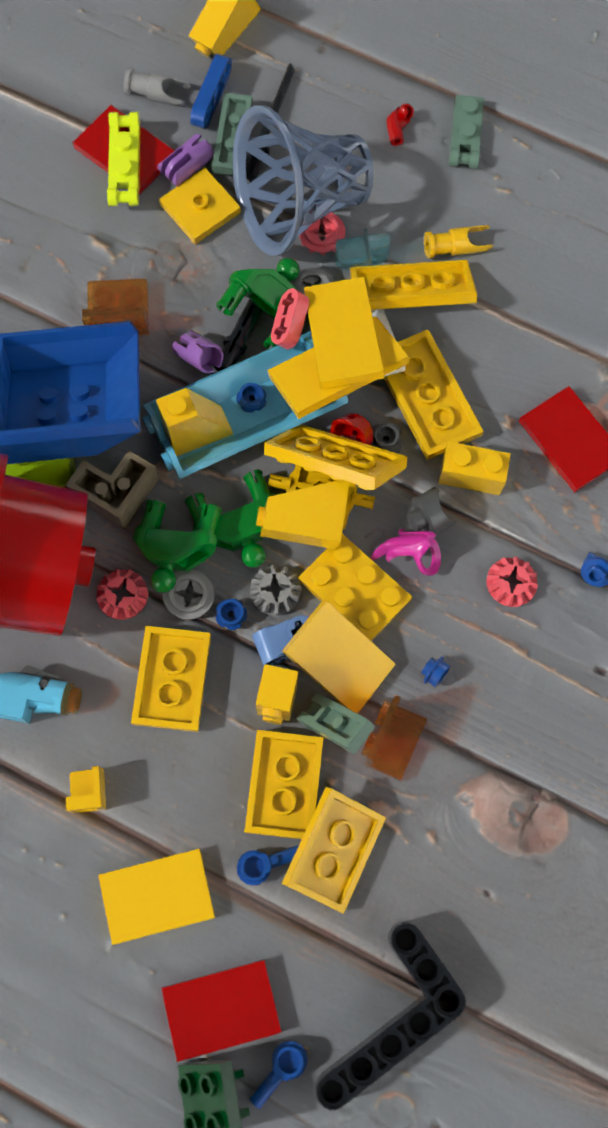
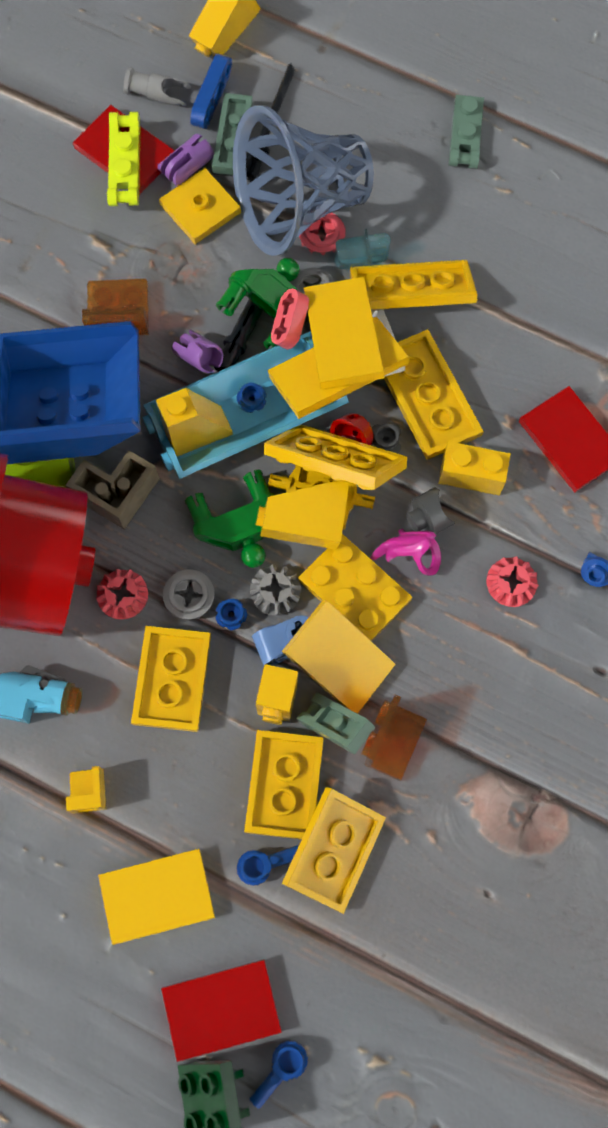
green connector [133,500,222,593] -> none
black beam [316,922,466,1110] -> none
red arm [386,103,414,146] -> none
blue plate [421,657,451,688] -> none
yellow piece [424,225,493,259] -> none

